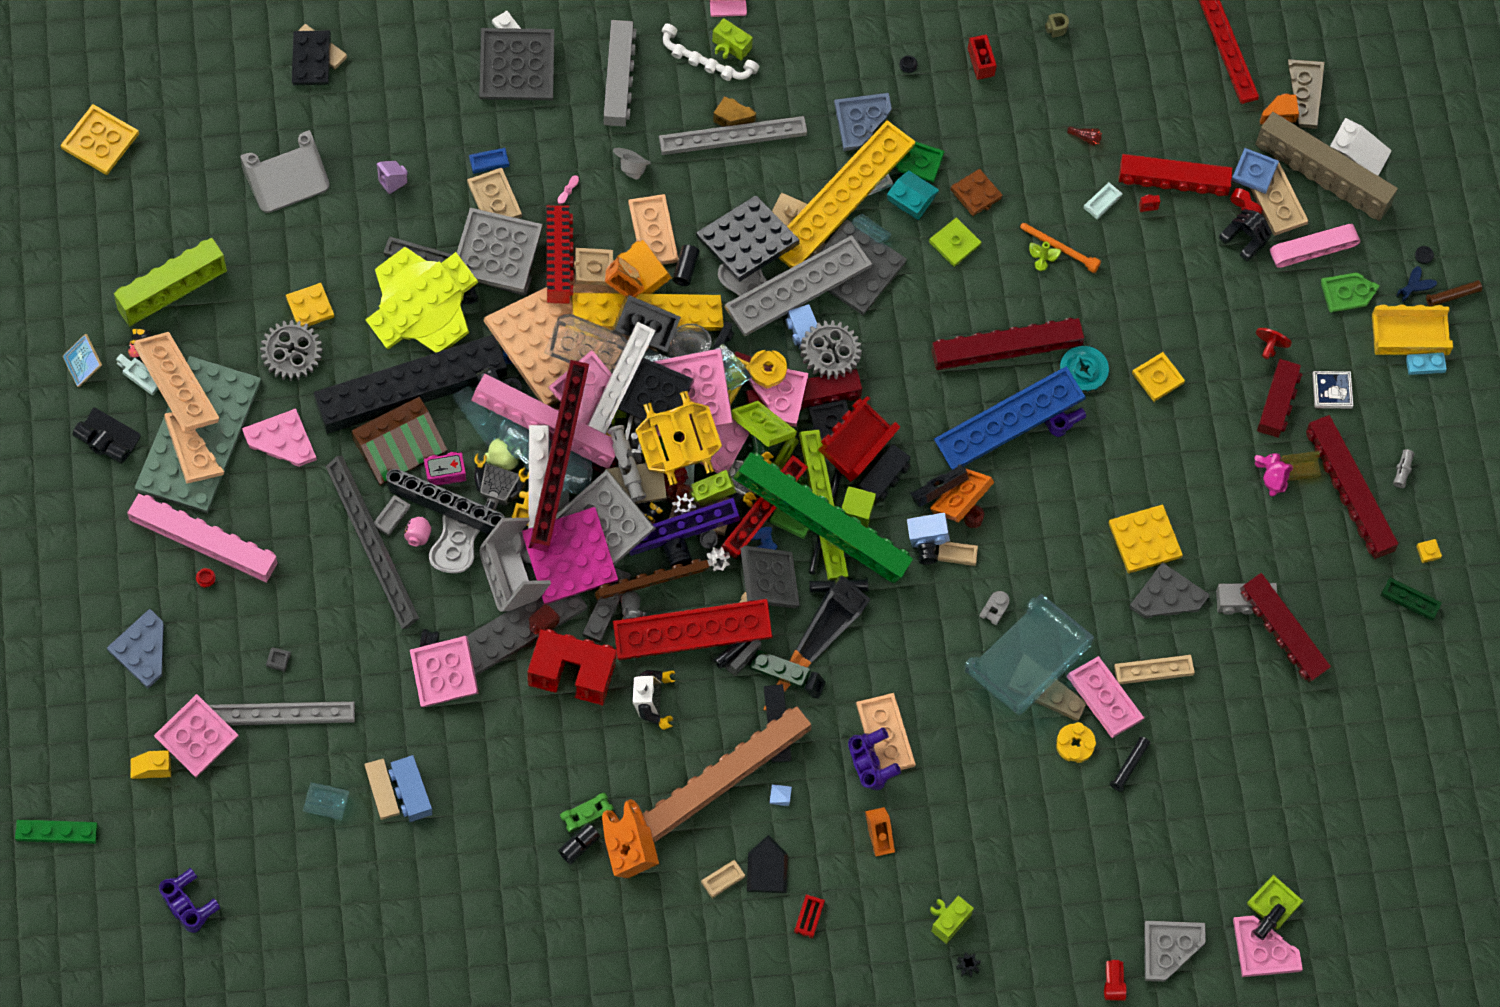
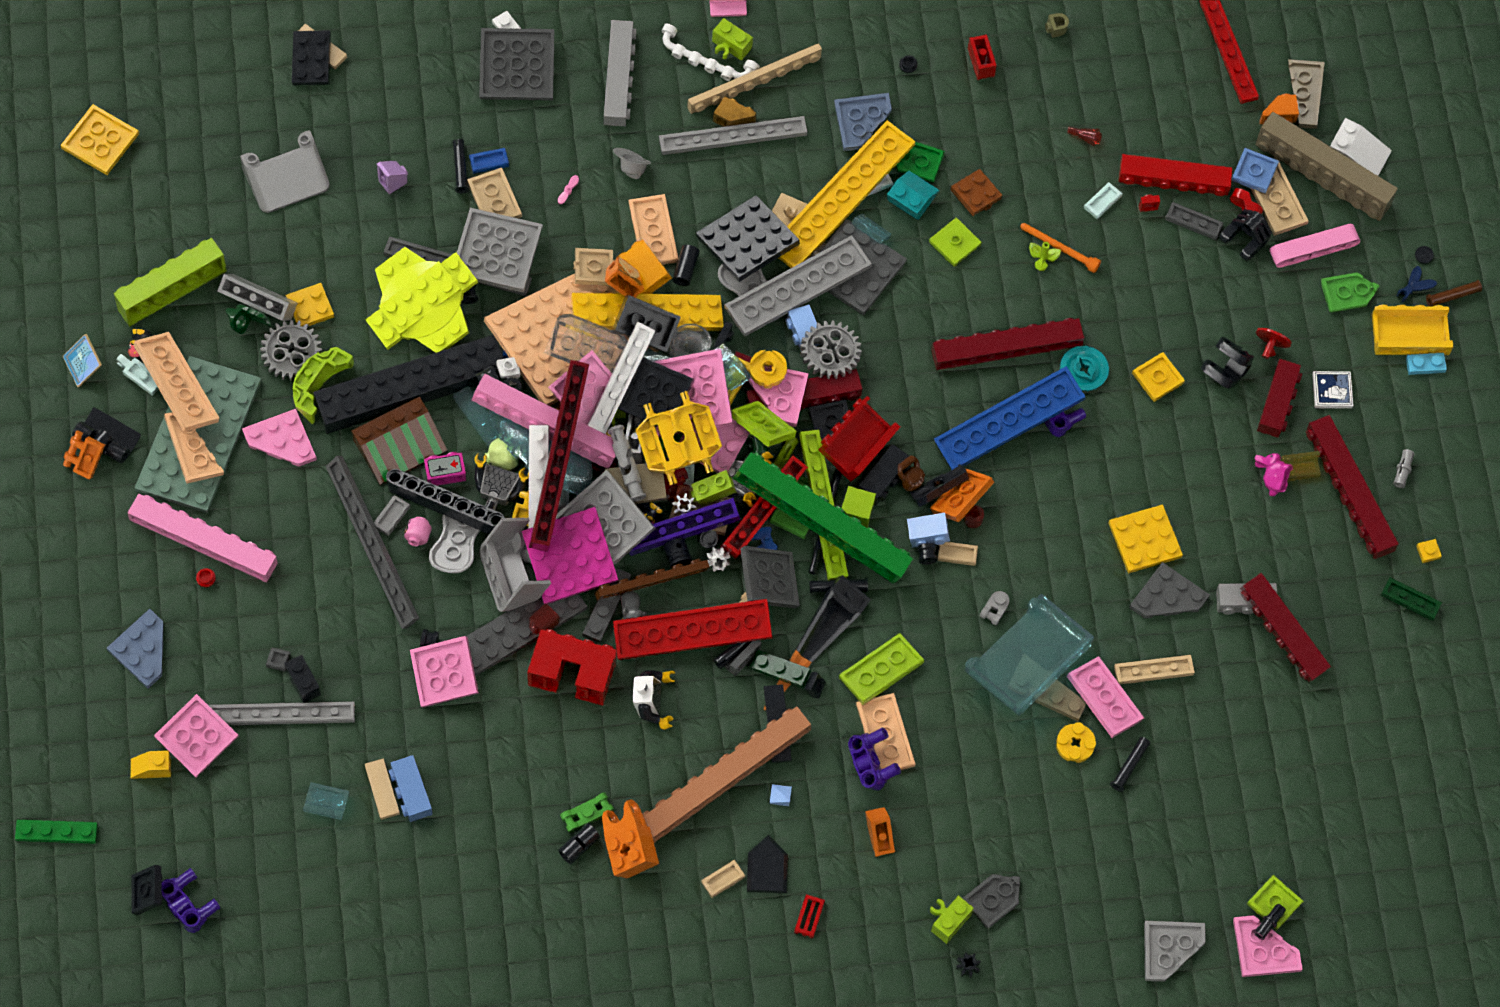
red brick [547,205,574,304] -> none
red piece [1104,960,1126,1001] -> none
none -> orange plate [63,430,105,480]
none -> black plate [131,865,163,915]
none -> light grey brick [218,274,298,321]
none -> dark green hair [225,304,273,334]
none -> black brick [284,655,321,703]
none -> lime windscreen [293,347,354,424]
none -> black pin [452,139,470,194]
none -> white bracket [496,357,520,386]
none -> tan plate [688,43,822,114]
none -> lime tile [839,633,924,705]
none -> reddish brown piece [898,455,925,491]
none -> dark grey tile [962,874,1020,929]
none -> dark grey tile [1165,202,1224,240]
none -> black piece [1201,337,1254,389]

